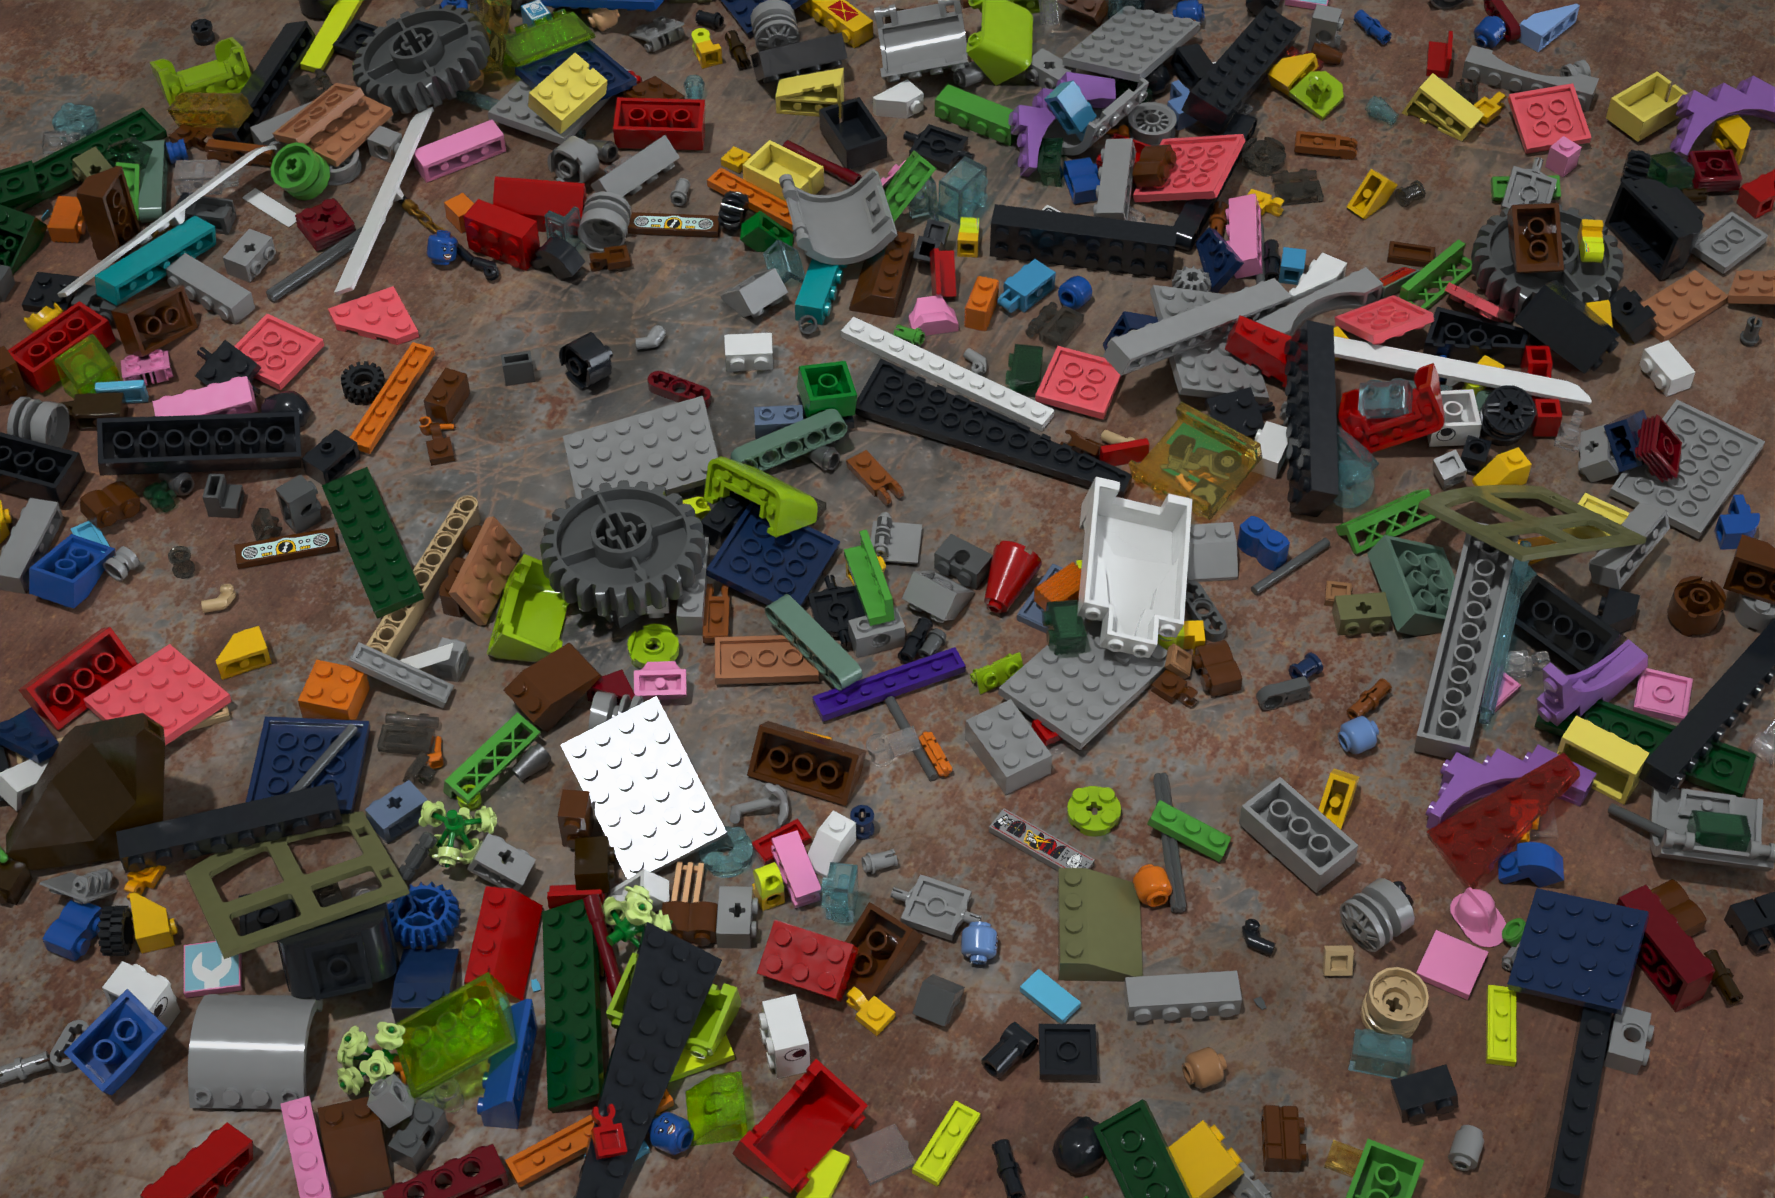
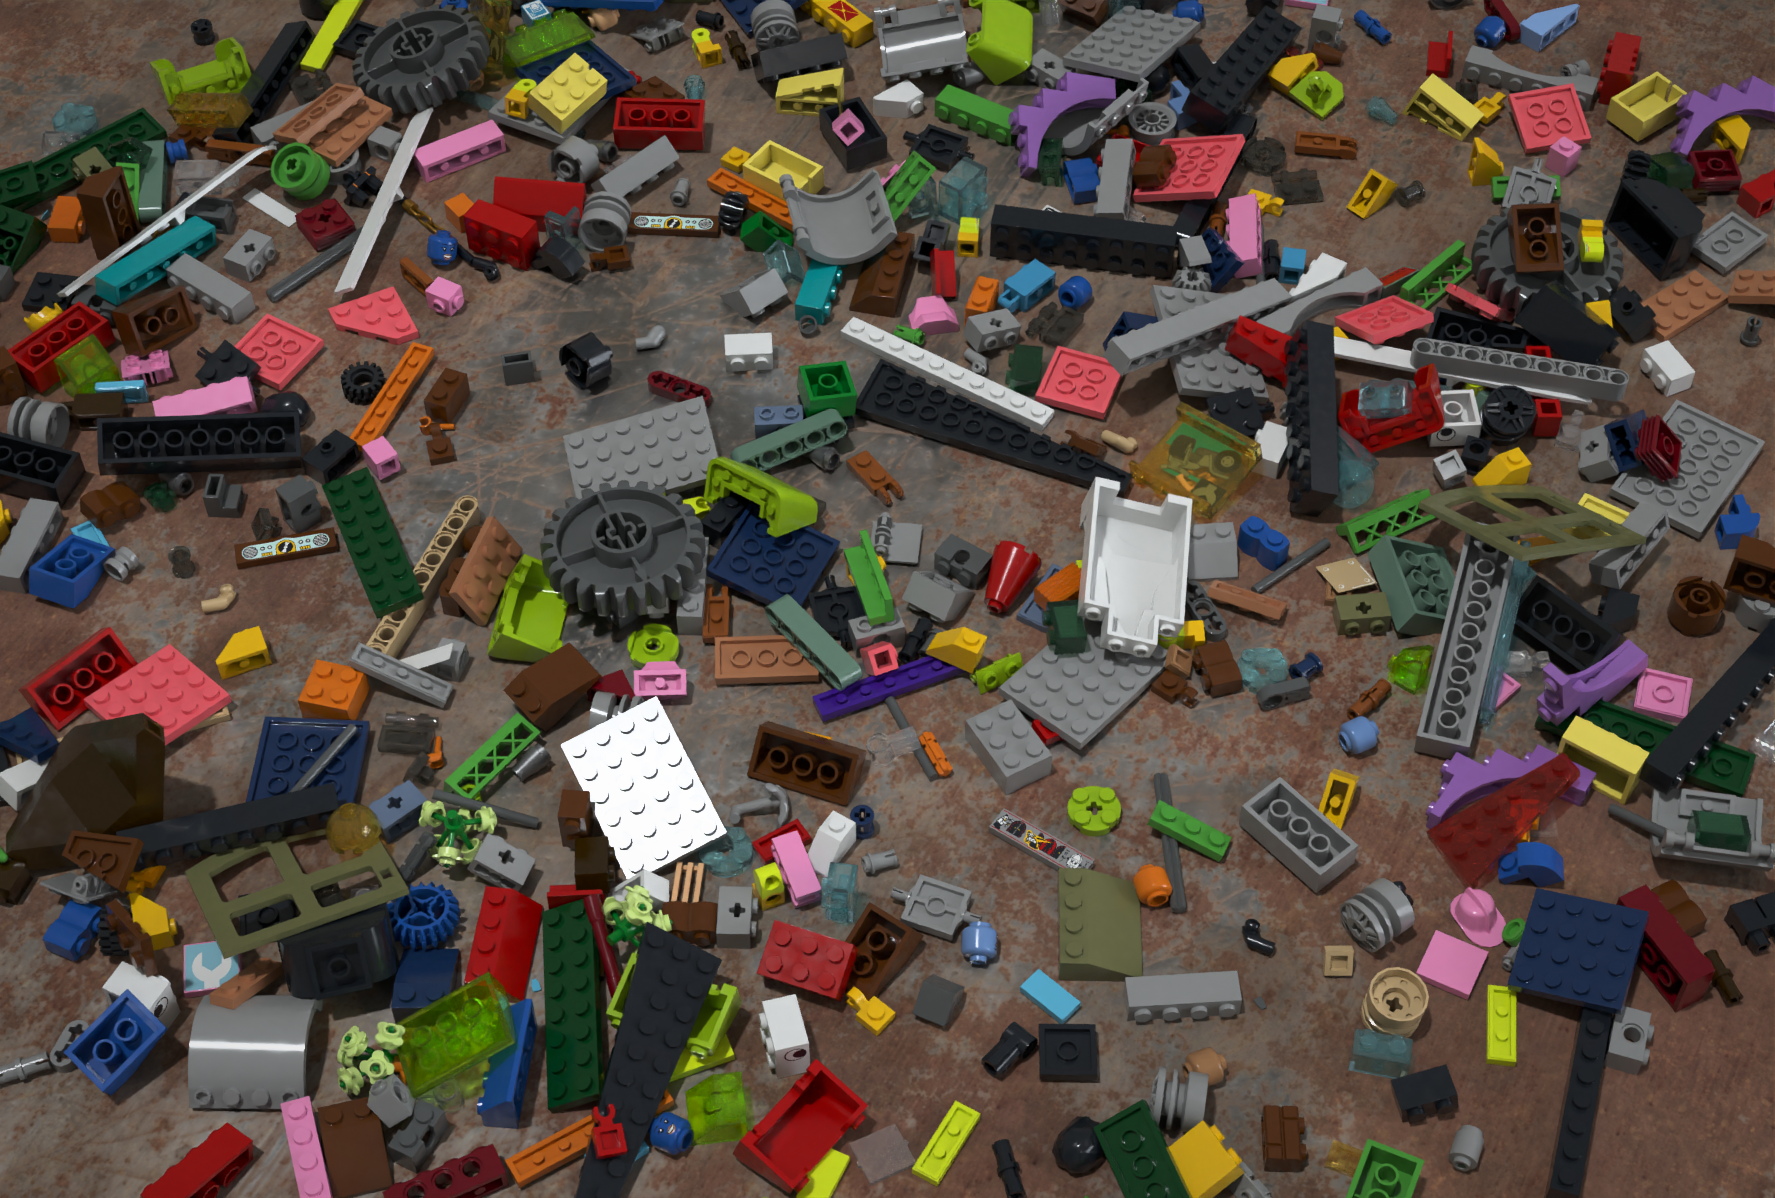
dark red piece [783,140,862,186] -> none
dark azure brick [1044,80,1097,142] -> none
red tile [1099,438,1150,466] -> none
reddish brown tile [1387,241,1436,268] -> none
none -> reddish brown wing [62,830,144,893]
none -> reddish brown wing [105,899,157,977]
none -> nougat plate [209,957,284,1010]
none -> clear yellow cylinder [326,803,382,854]
none -> black hips [342,166,383,208]
none -> bright pink brick [362,436,401,480]
none -> dark orange tile [399,257,434,297]
none -> bright pink brick [425,276,464,317]
none -> dark grey bar [432,789,539,828]
none -> yellow leg [505,79,537,119]
none -> bright pink brick [832,108,864,146]
none -> coral brick [859,641,899,676]
none -> yellow slope [926,627,987,674]
none -> light grey brick [963,308,1021,352]
none -> light grey wheel [1149,1066,1209,1132]
none -> light grey slope [1177,235,1212,267]
none -> nougat plate [1207,579,1287,620]
none -> clear light blue plate [1237,648,1288,694]
none -> tan sticker [1316,557,1377,593]
none -> clear neon green slope [1387,645,1435,695]
none -> light grey beam [1410,338,1629,401]
none -> yellow slope [1467,137,1504,186]
none -> red wedge [1596,32,1642,105]

